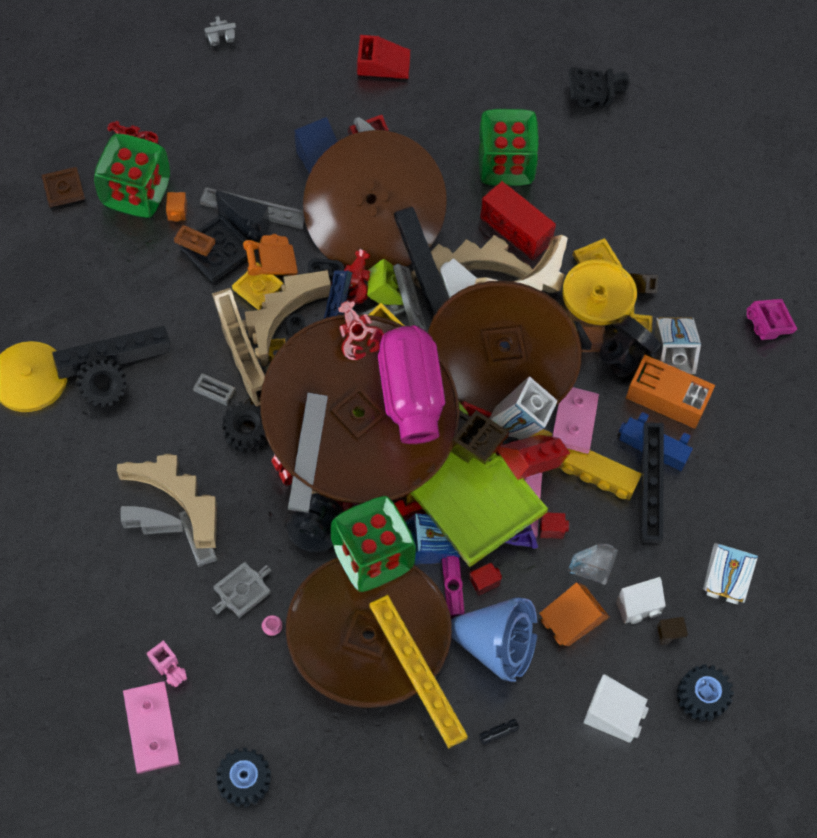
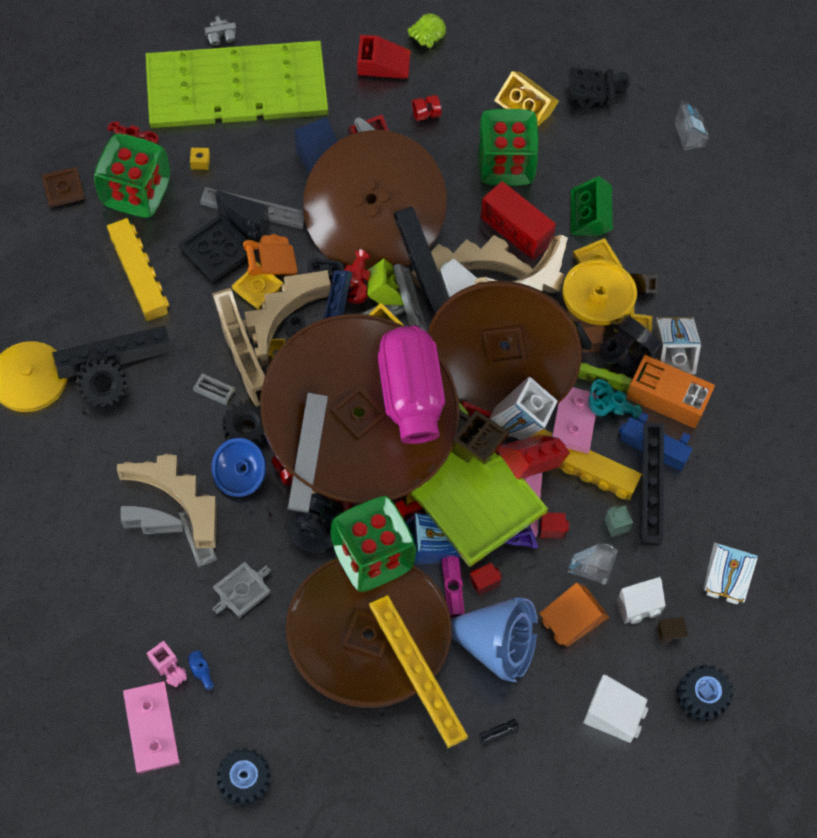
orange brick [166,192,187,221] -> none
dark orange plate [174,225,215,257] -> none
bright pink plate [262,615,283,636] -> none
red animal [338,301,384,360] -> none
dark pink plate [746,299,797,340] -> none
none -> yellow brick [107,218,169,322]
none -> lime door [146,41,328,128]
none -> blue piece [188,651,214,690]
none -> yellow piece [190,147,210,170]
none -> blue dish [211,438,267,497]
none -> lime hair [407,13,446,48]
none -> red wheel [412,94,441,122]
none -> yellow slope [494,71,559,126]
none -> green slope [571,176,613,236]
none -> lime plate [577,363,632,393]
none -> teal animal [588,379,642,419]
none -> sand green brick [604,505,633,537]
none -> clear slope [675,101,708,150]

